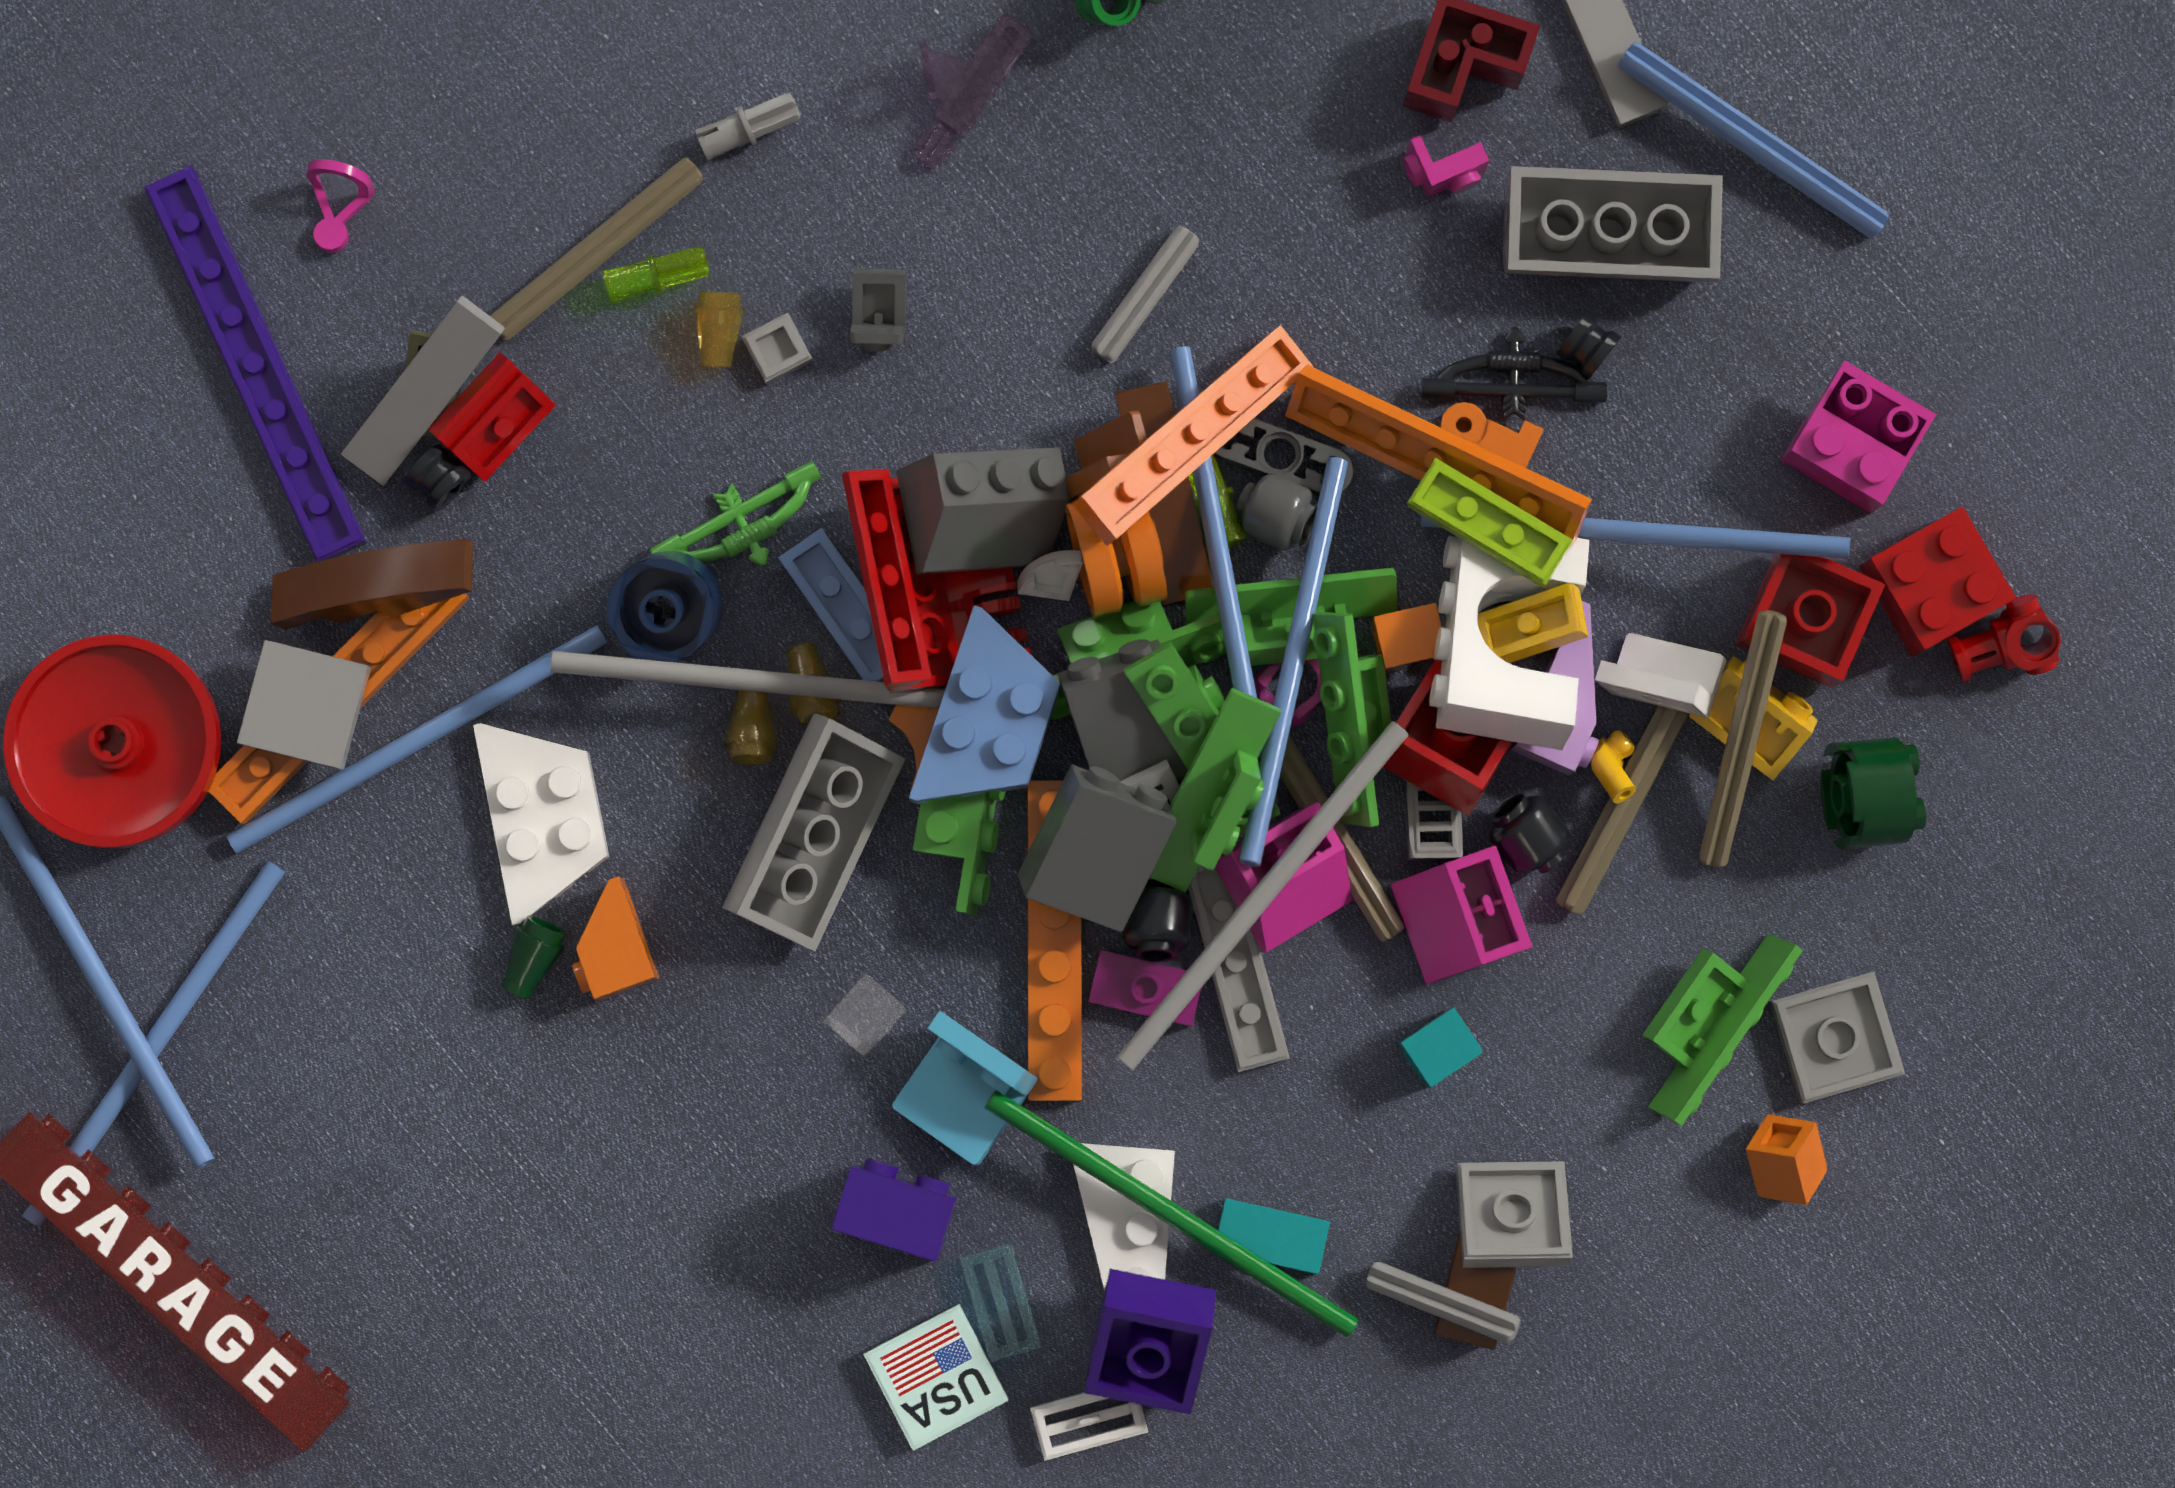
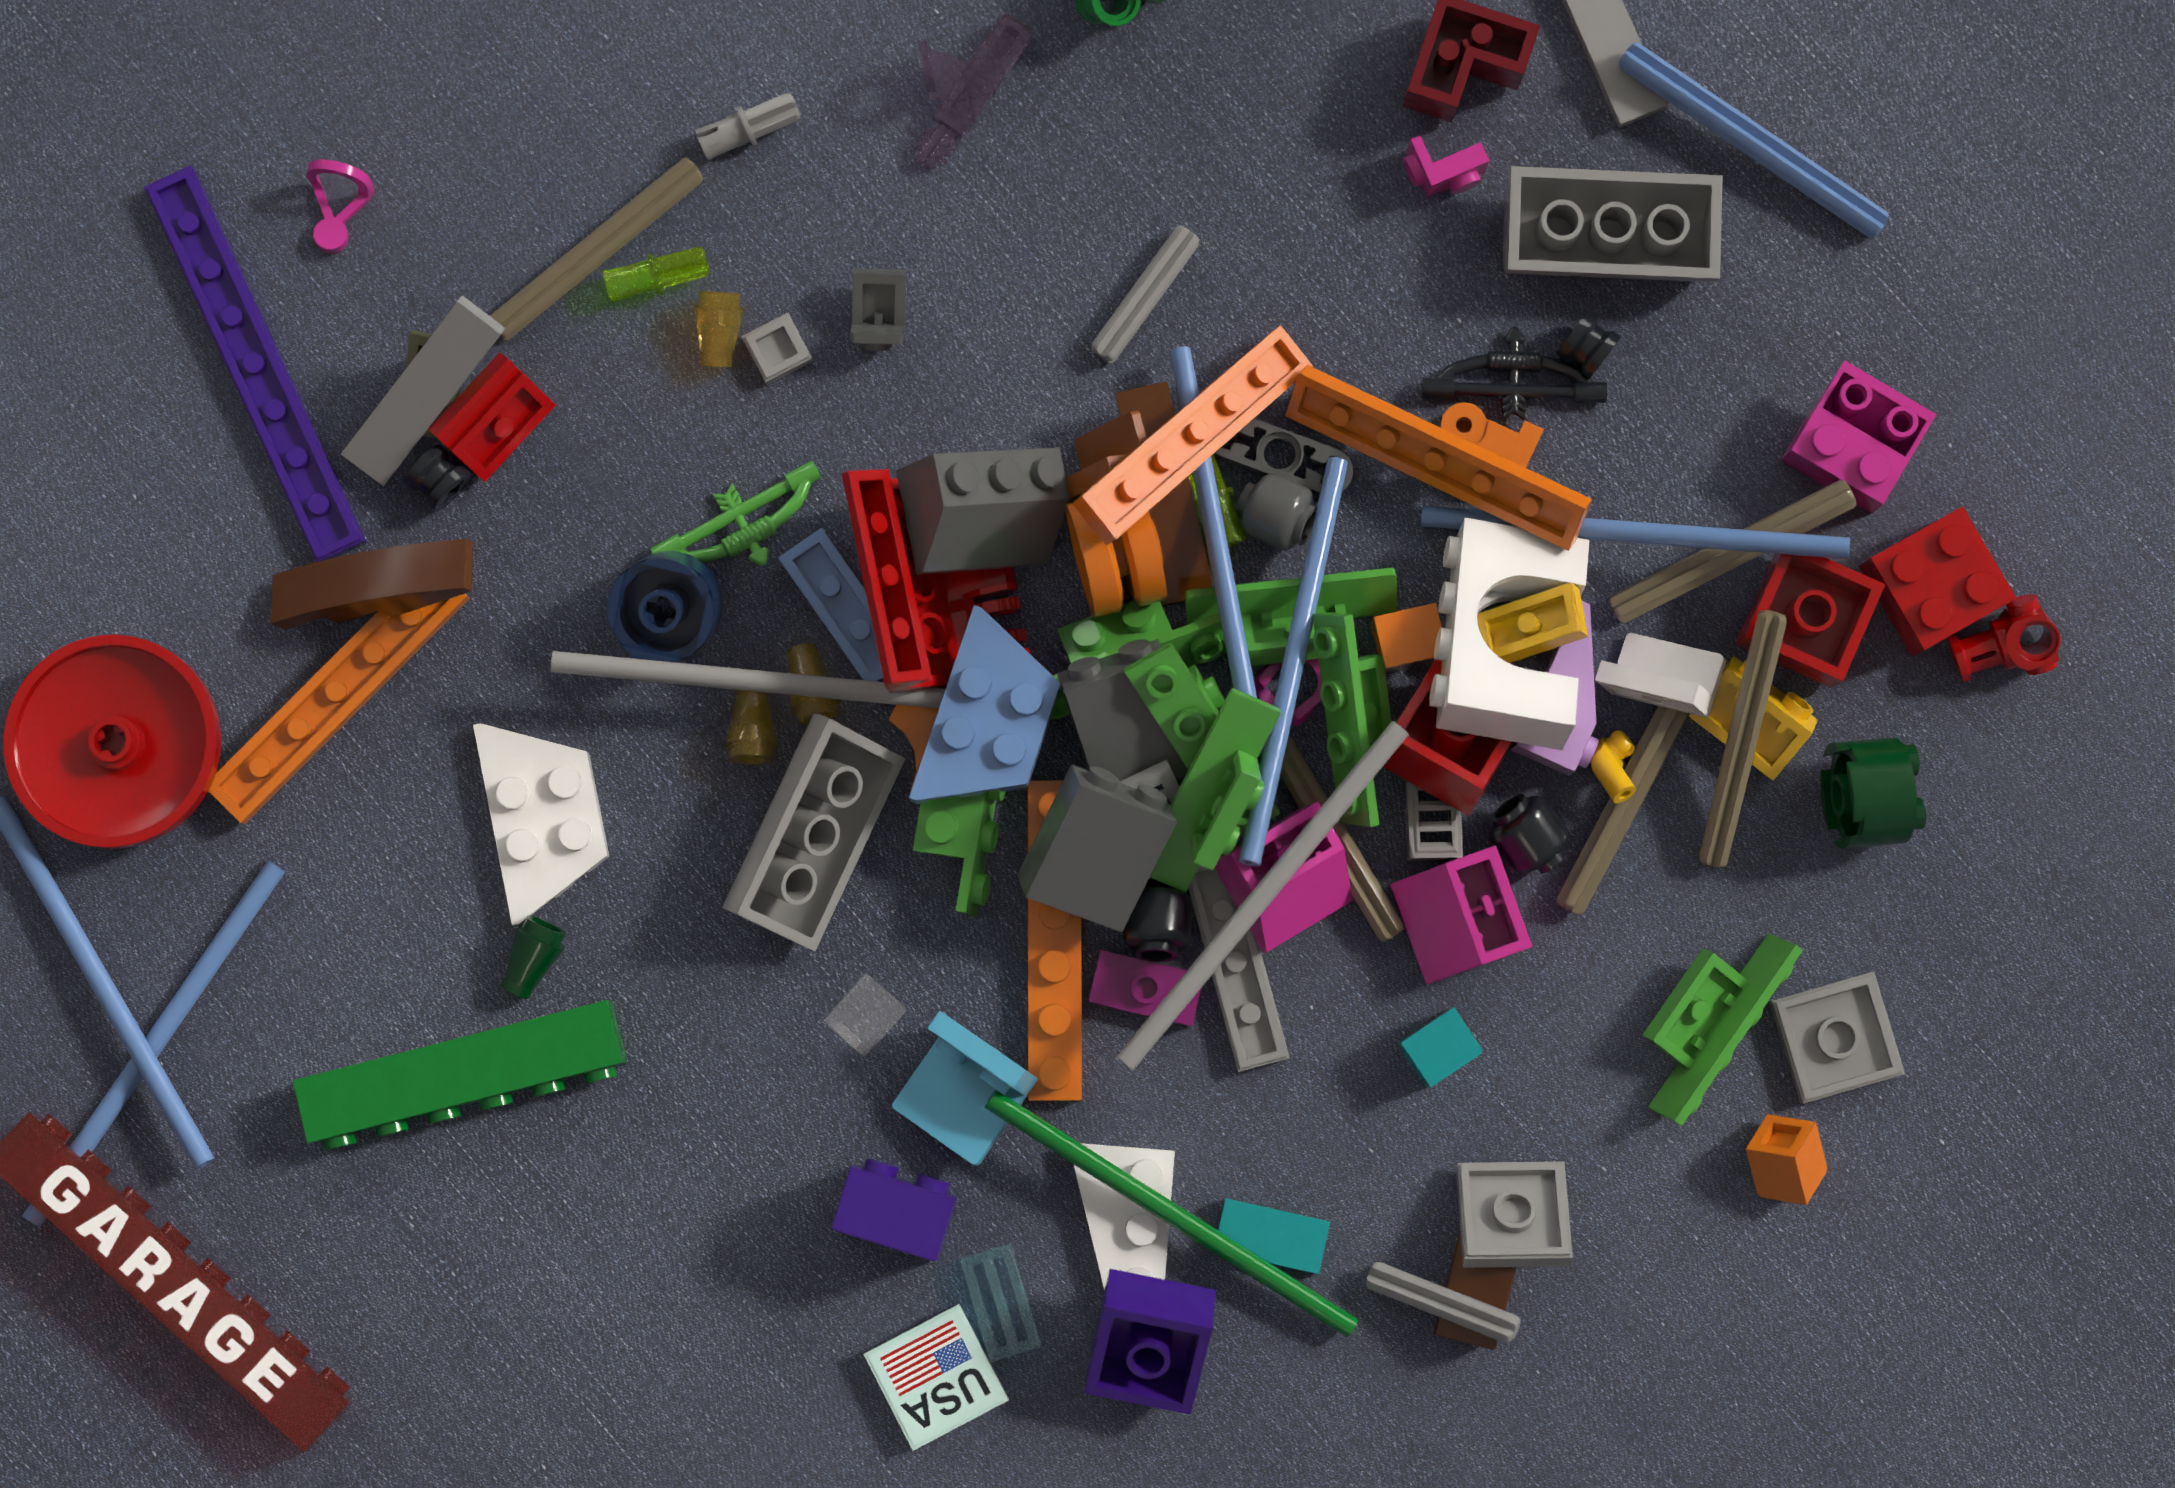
medium blue piece [227,625,608,854] -> none
light grey tile [237,640,371,770] -> none
orange slope [572,876,660,1001] -> none
white tile [1017,550,1082,601] -> none
white tile [1030,1392,1148,1461] -> none
lime tile [1407,458,1573,589] -> none
none -> green brick [292,1000,628,1151]
none -> dark tan axle [1609,480,1857,623]

